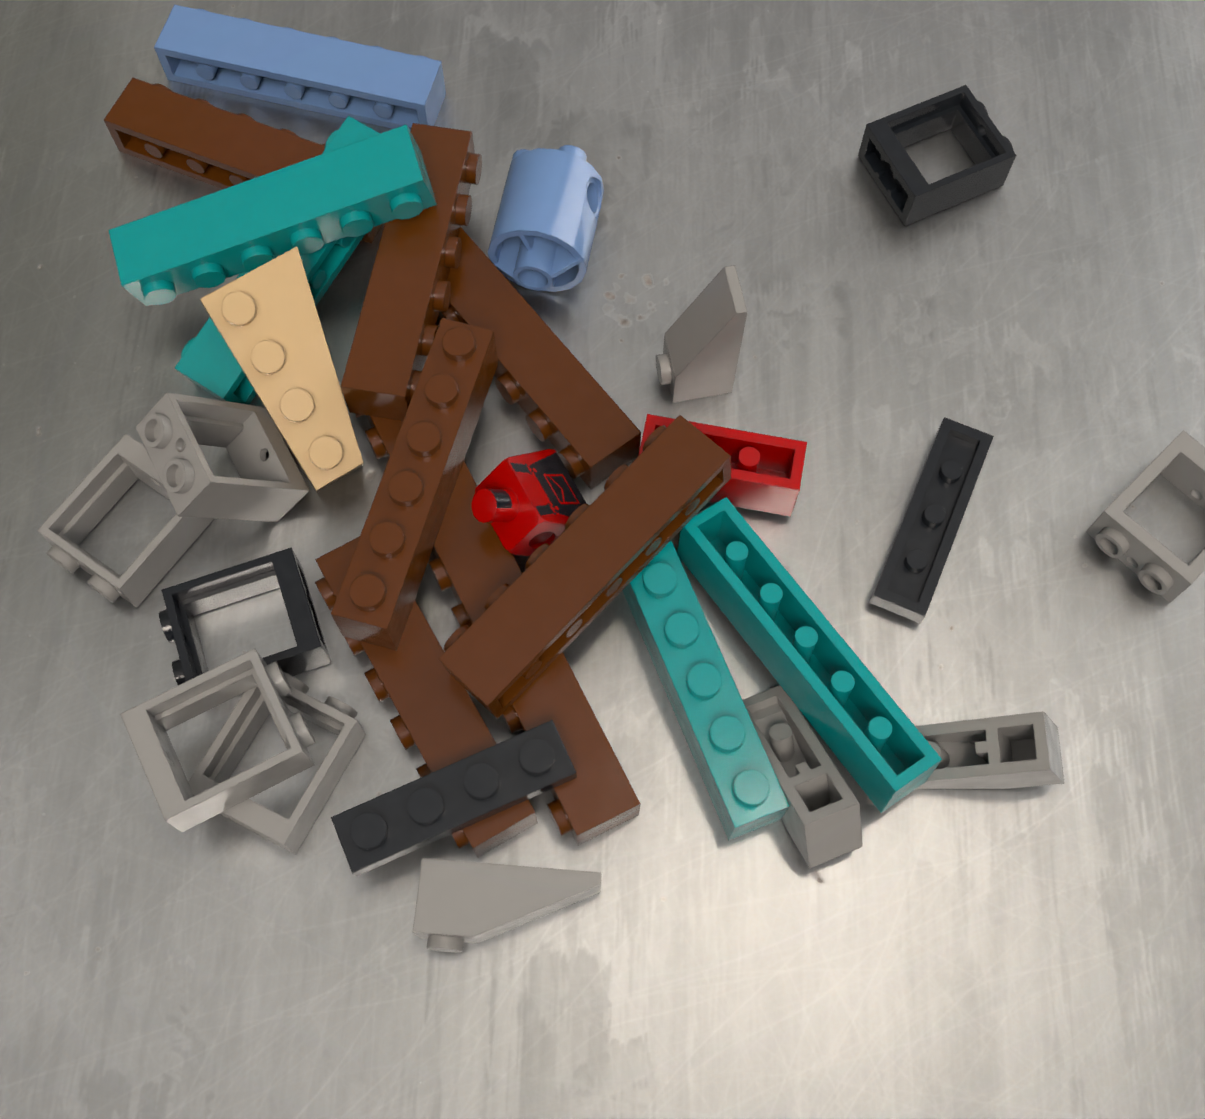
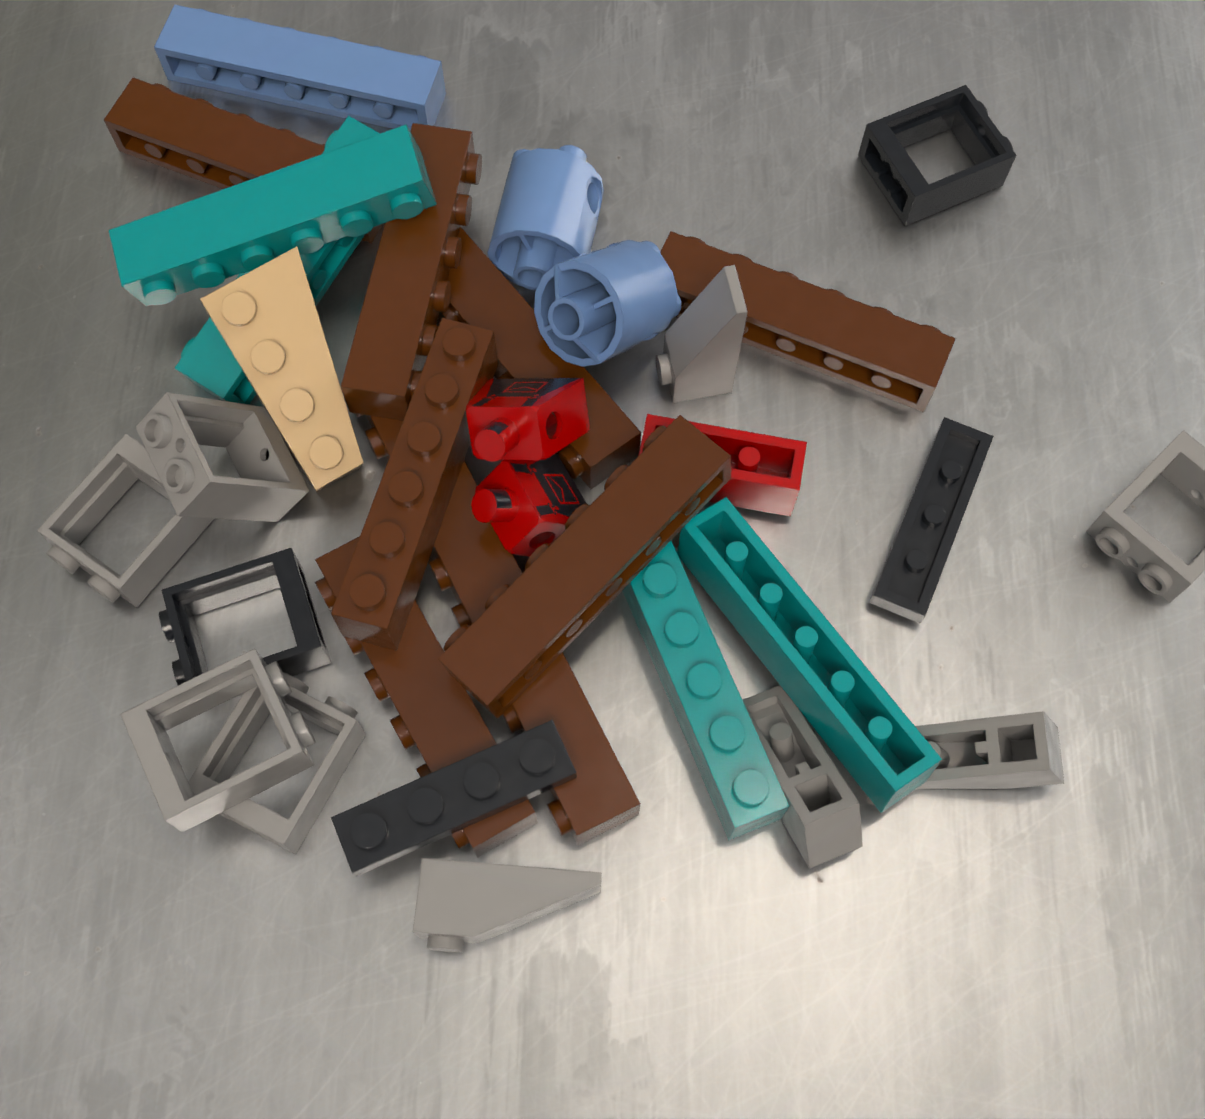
none -> red torso [466,378,590,462]
none -> medium blue cylinder [534,240,681,367]
none -> reddish brown brick [660,231,956,412]

